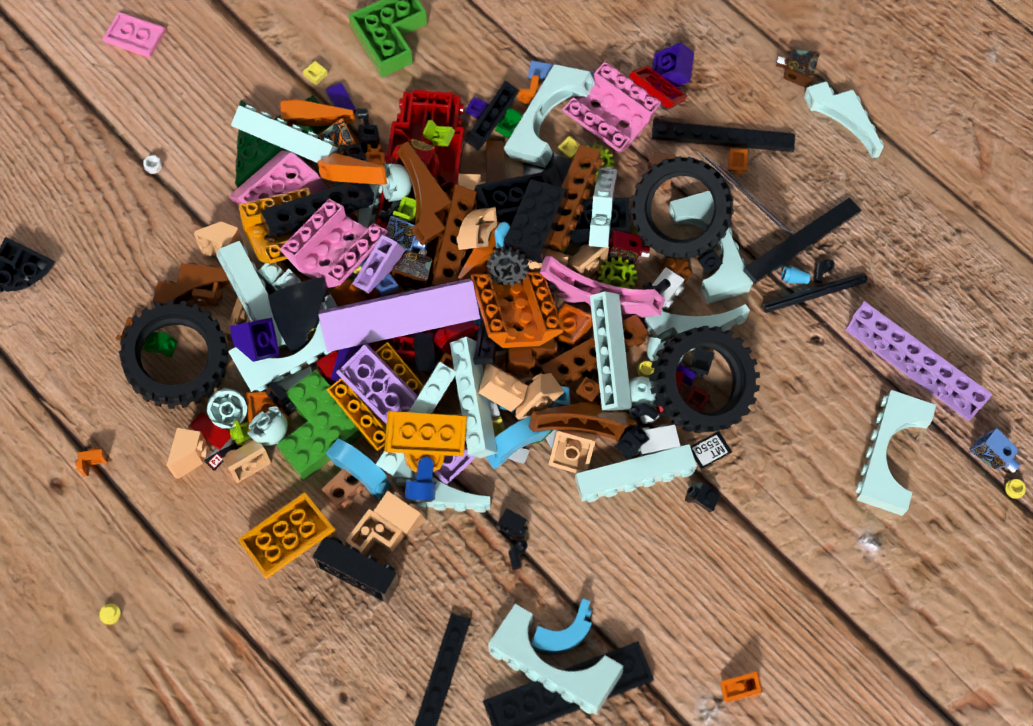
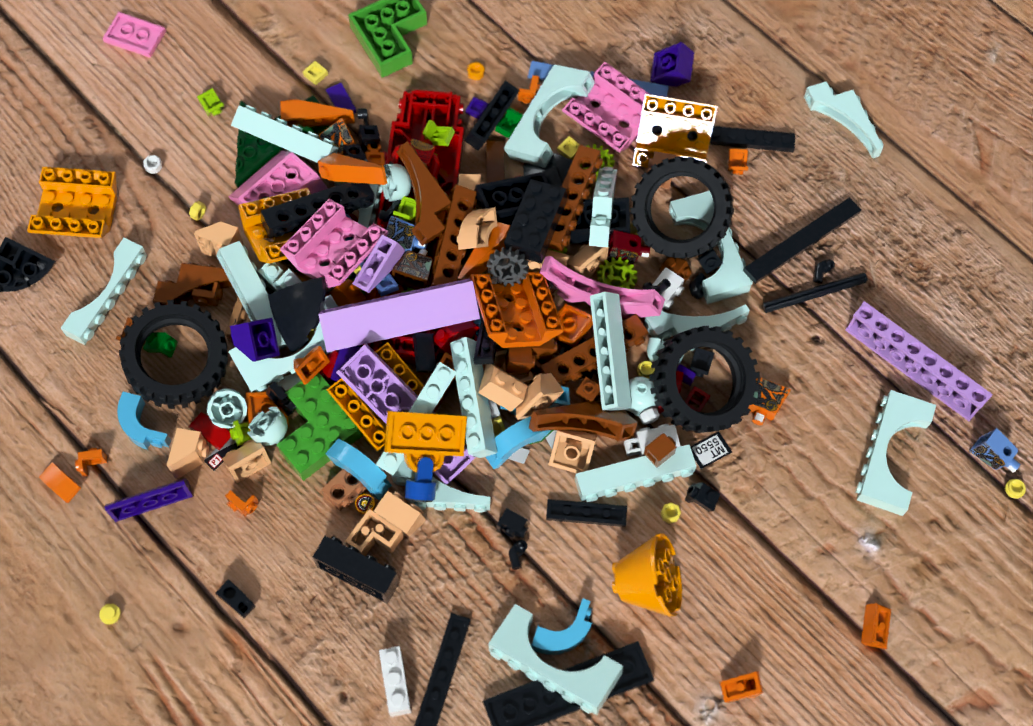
light orange slope [237,492,335,579] -> none
medium azure arm [494,222,510,249] -> none
black bracket [615,426,650,460] -> none
red plate [629,65,688,108] -> none
black arm [629,403,660,420] -> none
sticker [697,151,795,234] -> none
torso [776,49,820,88] -> none
medium azure cone [781,265,811,284] -> none
none -> light orange slope [27,166,117,238]
none -> orange slope [39,462,81,503]
none -> light aqua arch [61,238,147,345]
none -> dark purple slope [104,478,193,522]
none -> medium azure arch [117,392,172,450]
none -> light yellow tile [189,201,206,221]
none -> lime bracket [197,88,224,116]
none -> black leg [215,579,256,618]
none -> orange bracket [225,490,259,517]
none -> orange slope [293,346,330,385]
none -> tile [355,494,375,515]
none -> white brick [379,646,411,717]
none -> light orange tile [467,62,485,80]
none -> black tile [546,499,627,527]
none -> light orange cone [612,533,682,617]
none -> light orange slope [632,93,717,168]
none -> dark orange brick [644,433,677,468]
none -> light yellow tile [660,502,681,524]
none -> black arm [689,273,706,299]
none -> torso [748,377,791,425]
none -> orange slope [861,603,891,649]

